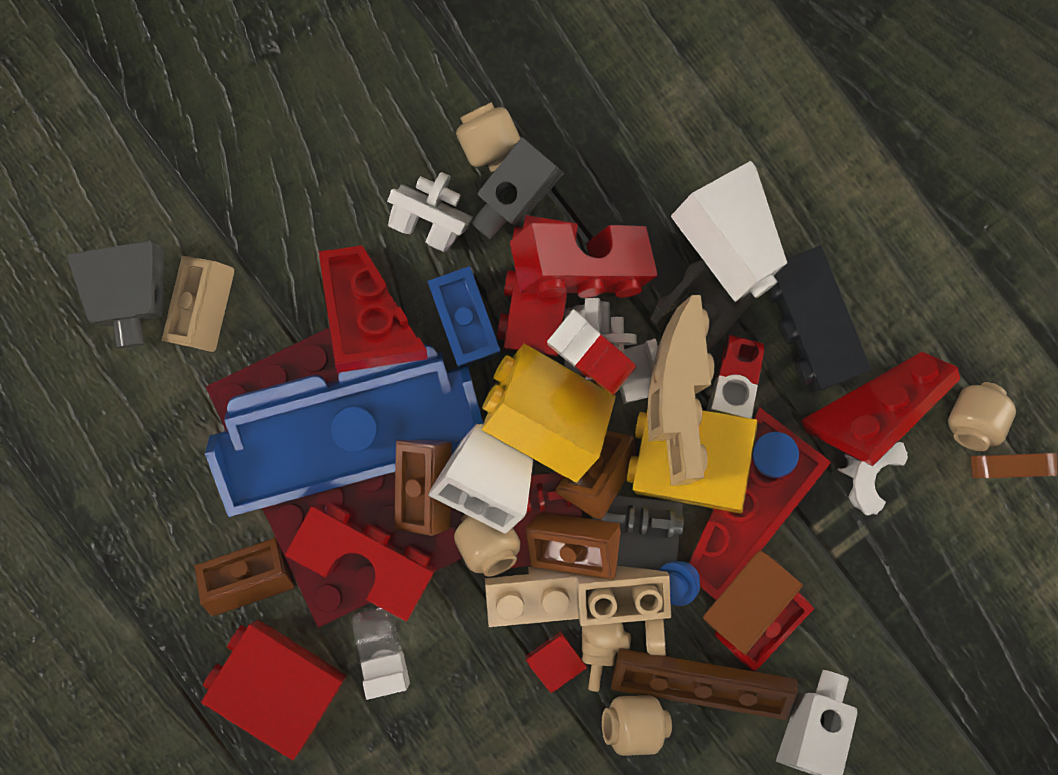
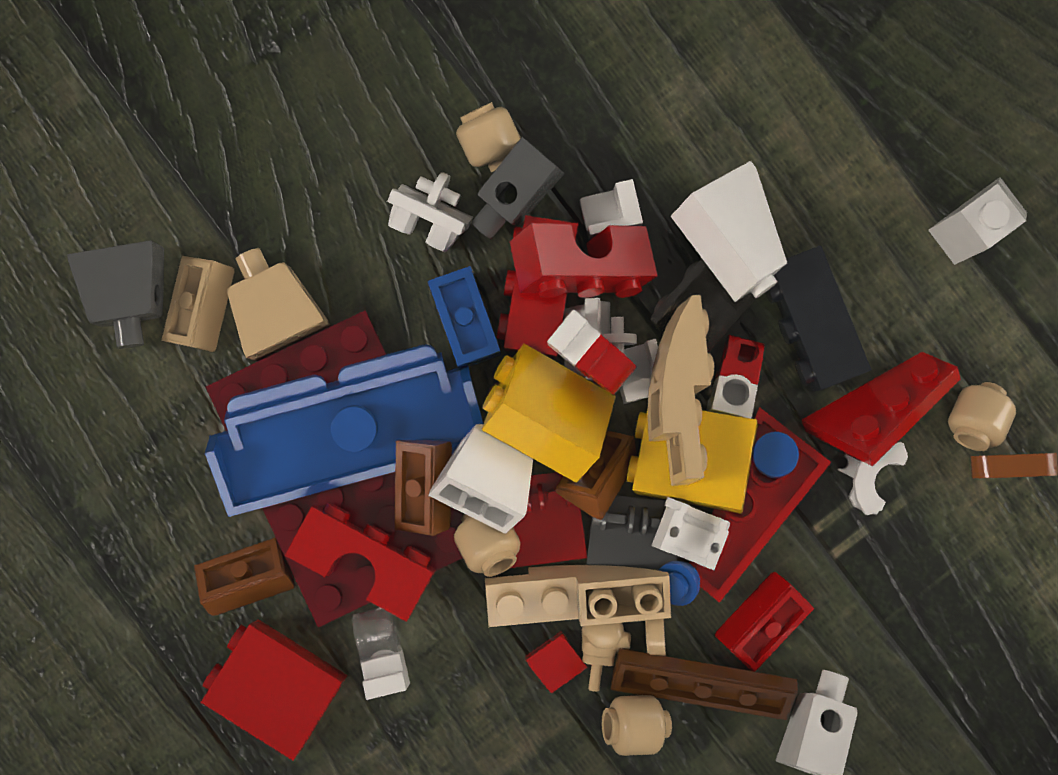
red wing [318,245,427,373] -> none
dark orange slope [525,513,621,580] -> none
dark orange slope [703,550,803,655] -> none
none -> tan torso [227,248,330,361]
none -> white panel [580,179,643,241]
none -> white piece [651,497,730,570]
none -> white slope [928,178,1027,265]

